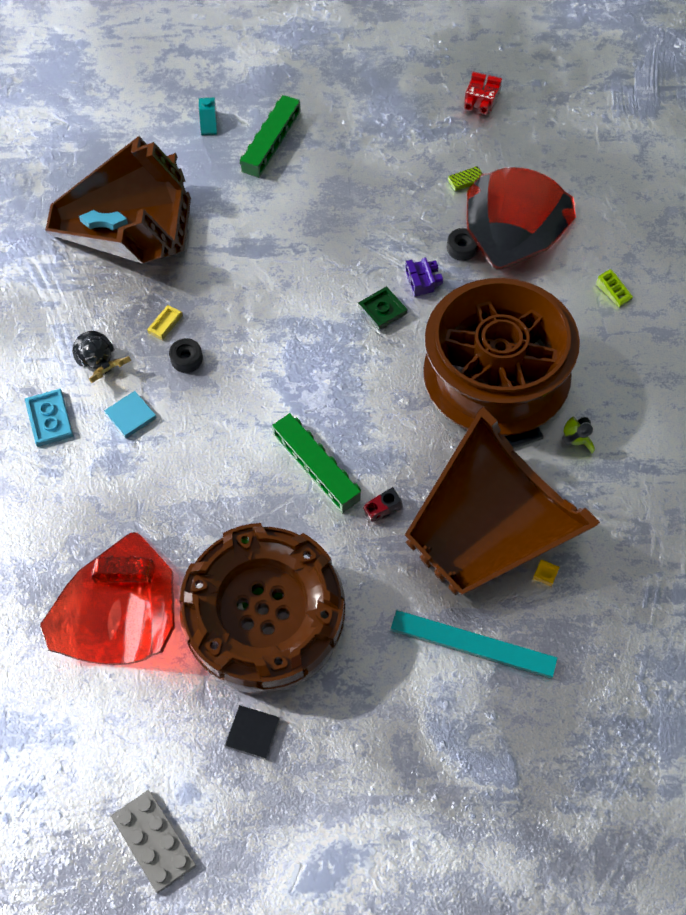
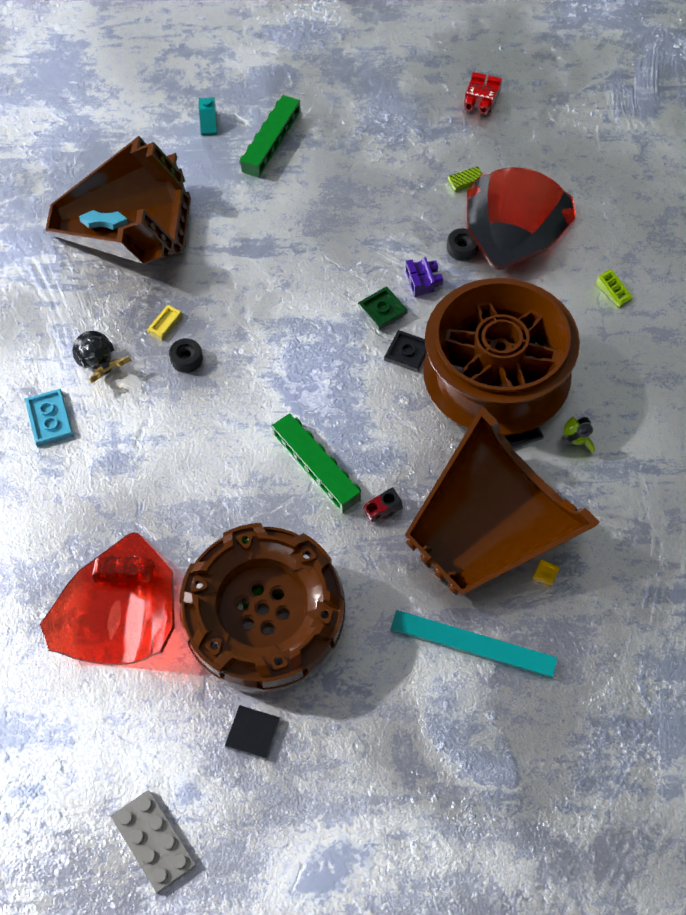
medium azure tile [104,391,157,438] -> none
none -> black tile [384,330,427,373]

